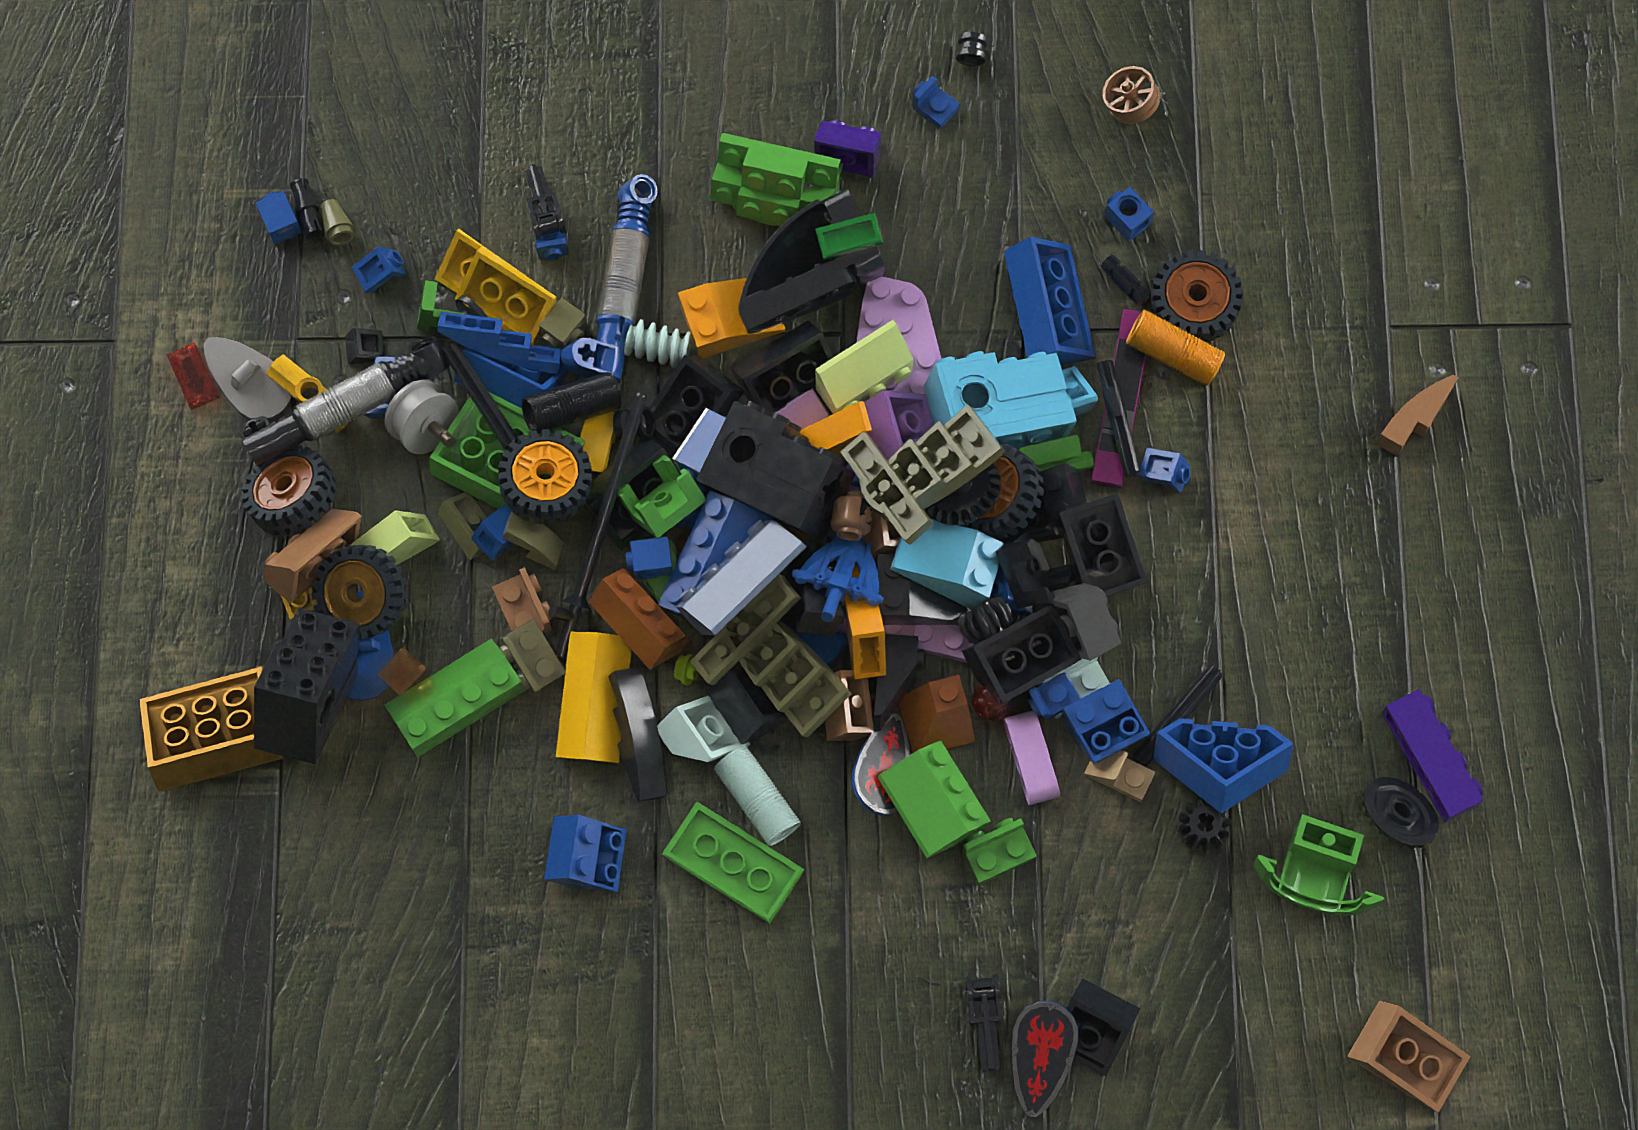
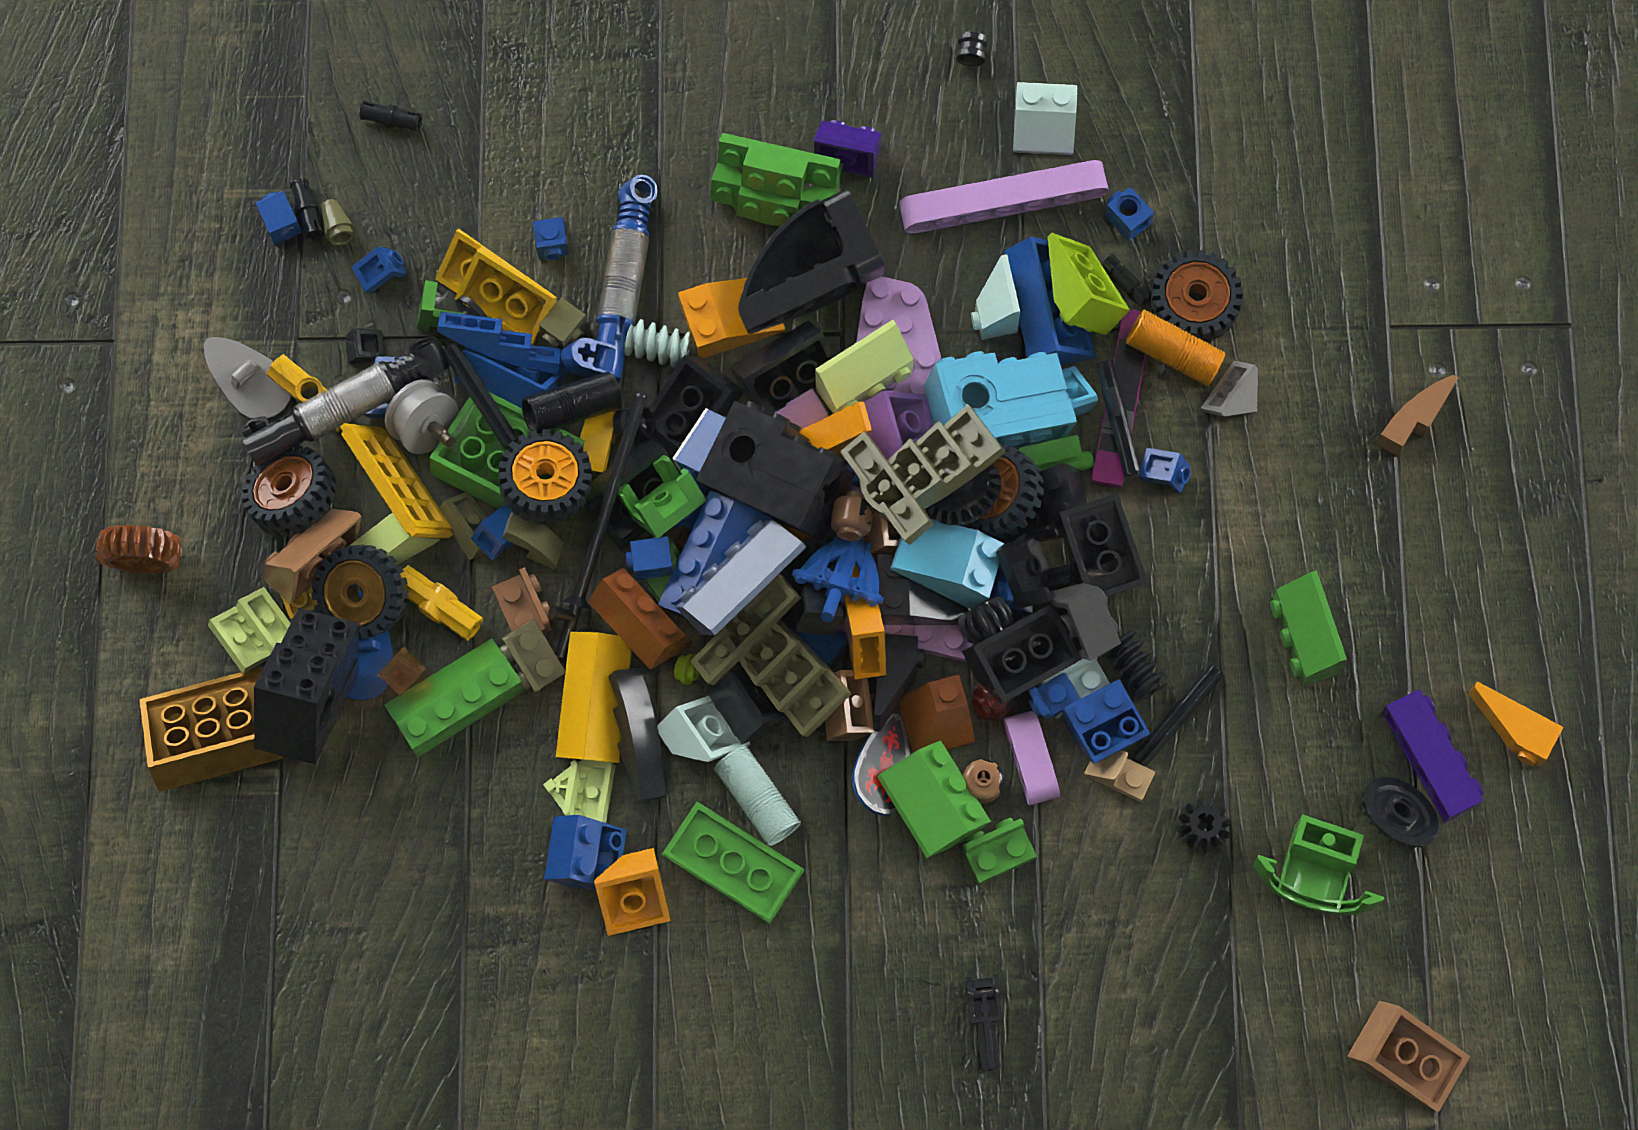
clear red tile [166,342,220,410] -> none
black connector [525,164,566,240] -> none
green tile [815,213,883,260] -> none
blue bracket [913,76,960,130] -> none
shield [1012,1001,1079,1117] -> none
black slope [1066,978,1141,1076] -> none
medium nougat wheel [1103,66,1160,124] -> none
blue brick [1153,718,1293,814] -> none
none -> dark orange gear [95,524,182,574]
none -> yellowish green slope [208,587,291,674]
none -> yellow piece [340,423,453,539]
none -> black pin [359,101,423,132]
none -> yellow piece [400,565,484,641]
none -> yellowish green slope [543,759,616,823]
none -> light orange slope [594,848,671,936]
none -> lavender beam [899,160,1109,234]
none -> medium nougat head [963,759,1004,804]
none -> light aqua slope [971,255,1020,340]
none -> light aqua slope [1013,82,1077,155]
none -> lime slope [1048,233,1130,335]
none -> black piece [1106,629,1168,702]
none -> light grey slope [1201,361,1258,417]
none -> bright green slope [1270,571,1347,685]
none -> light orange slope [1469,681,1563,767]

